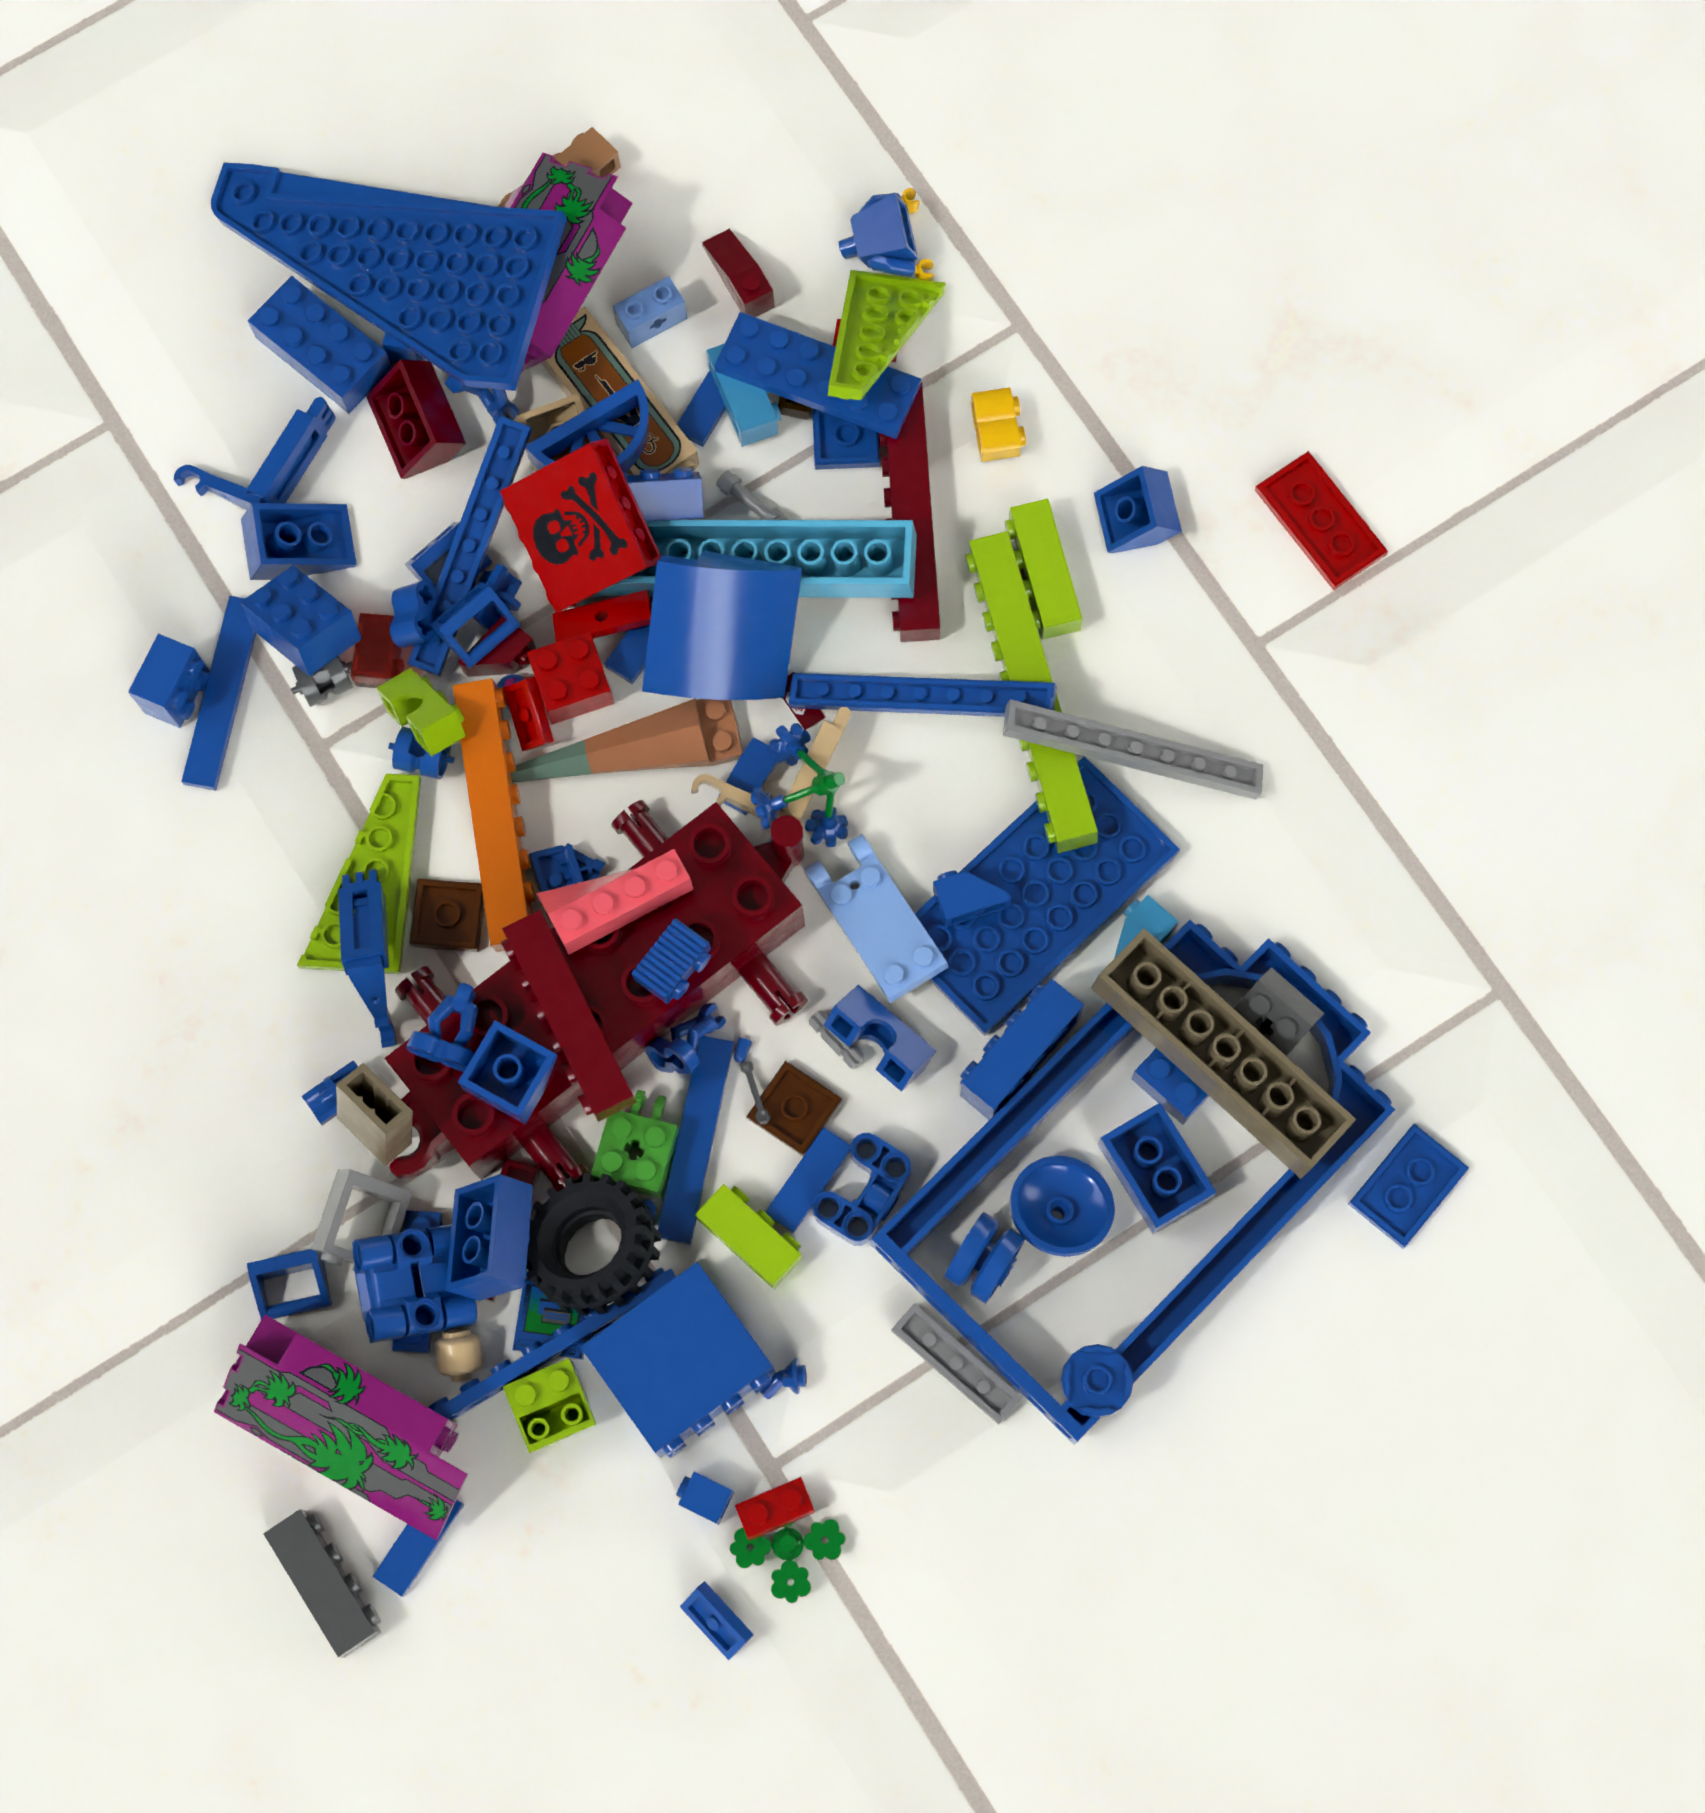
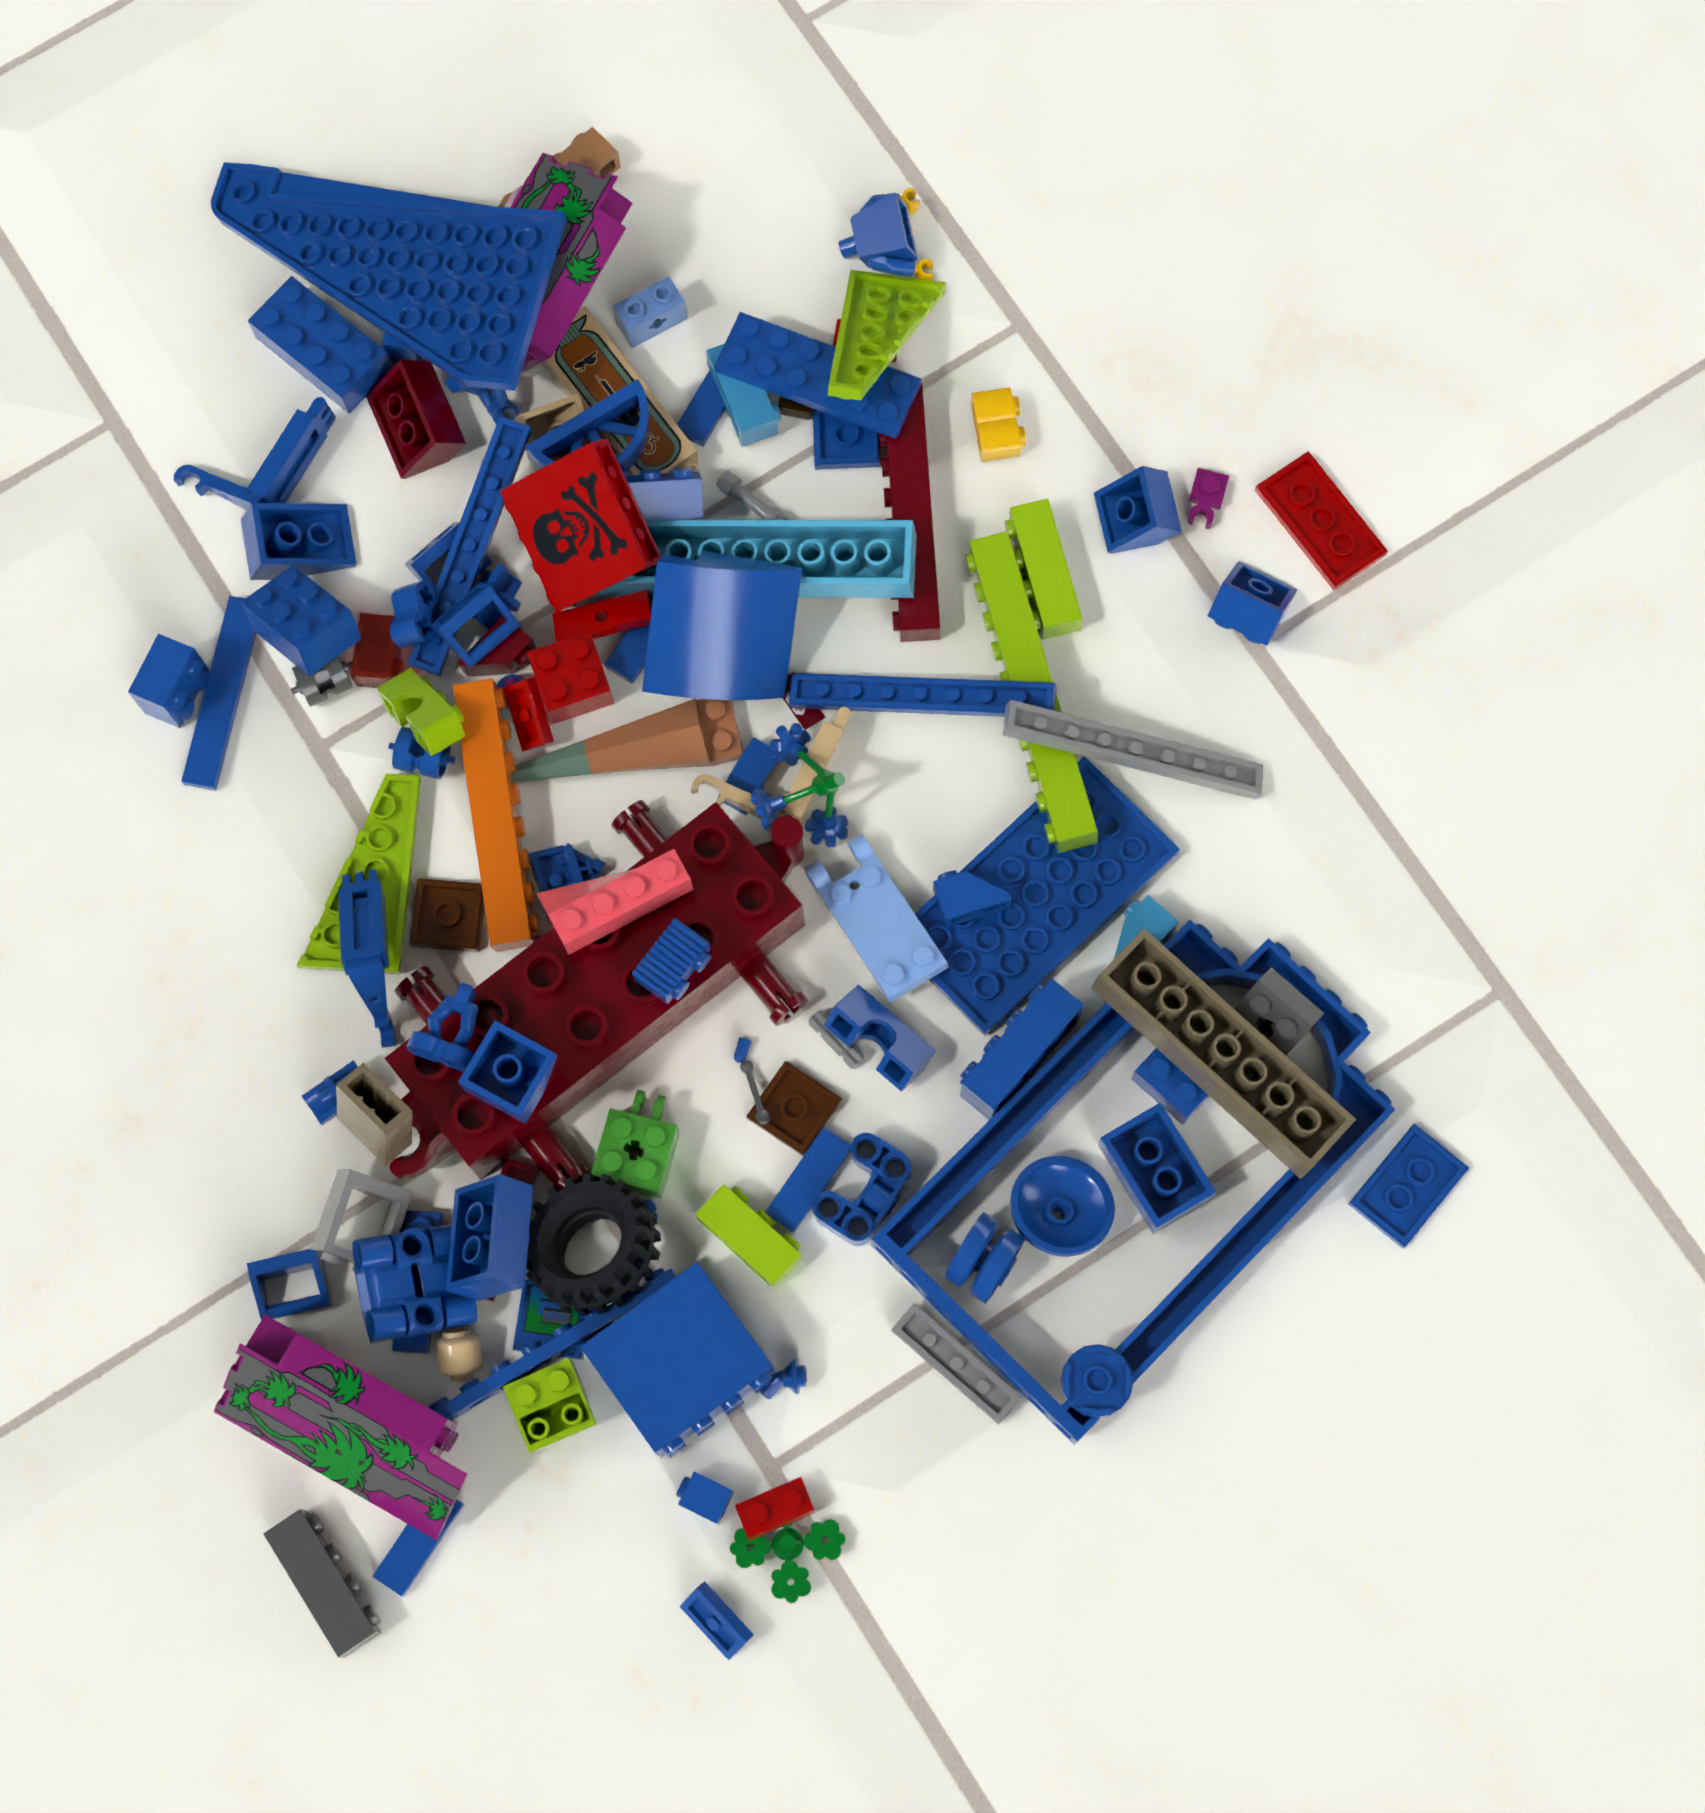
dark red brick [501,910,637,1122] -> none
blue piece [645,1003,726,1074] -> none
blue tile [658,1036,734,1245] -> none
dark red slope [701,228,775,317] -> none
none -> magenta plate [1188,468,1229,529]
none -> blue slope [1207,561,1298,646]

